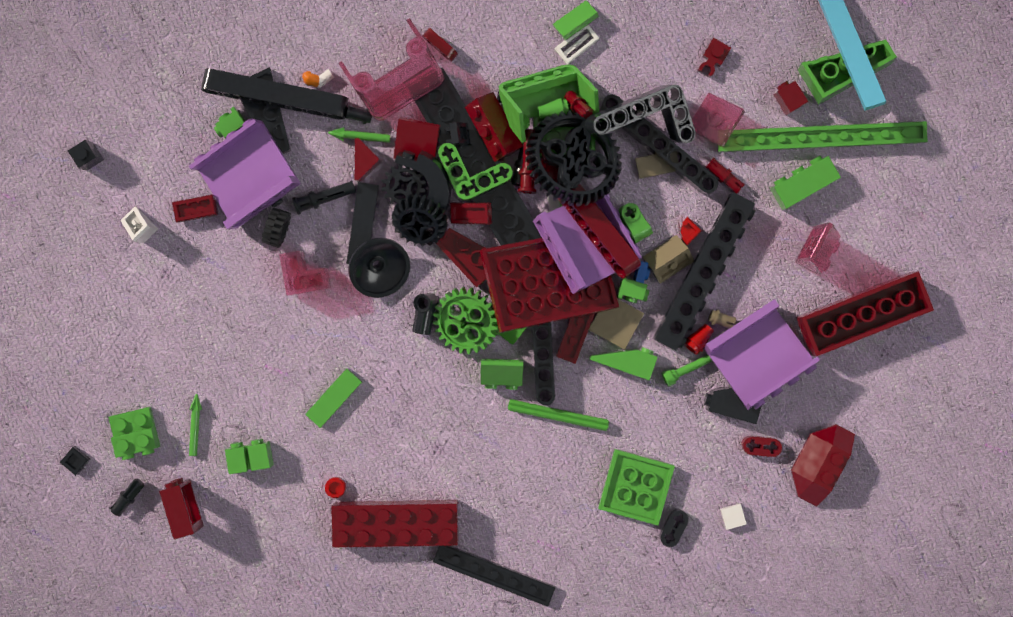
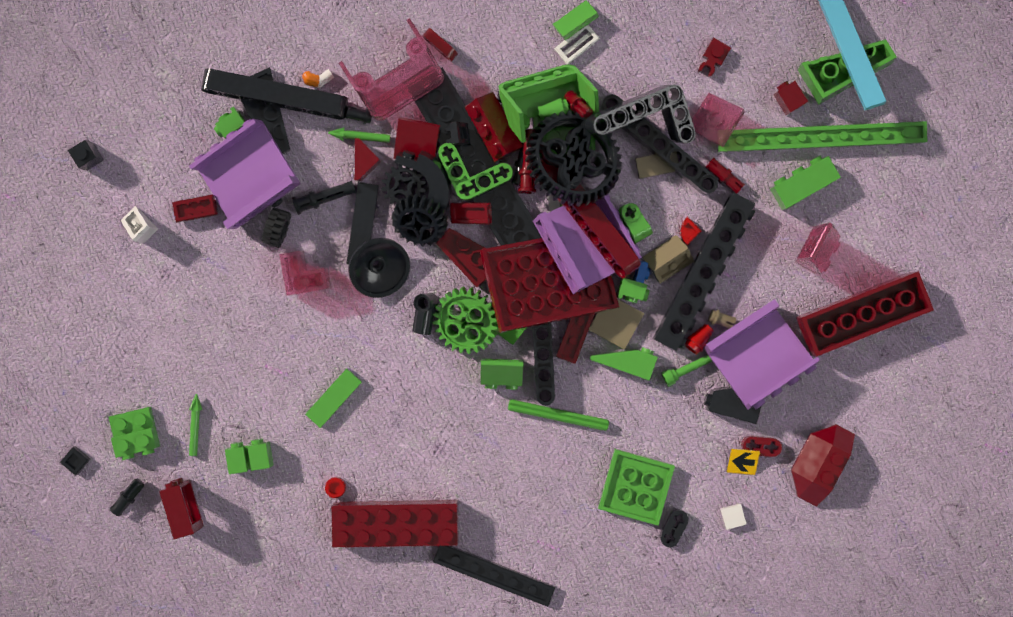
none -> yellow sticker [727,449,760,475]

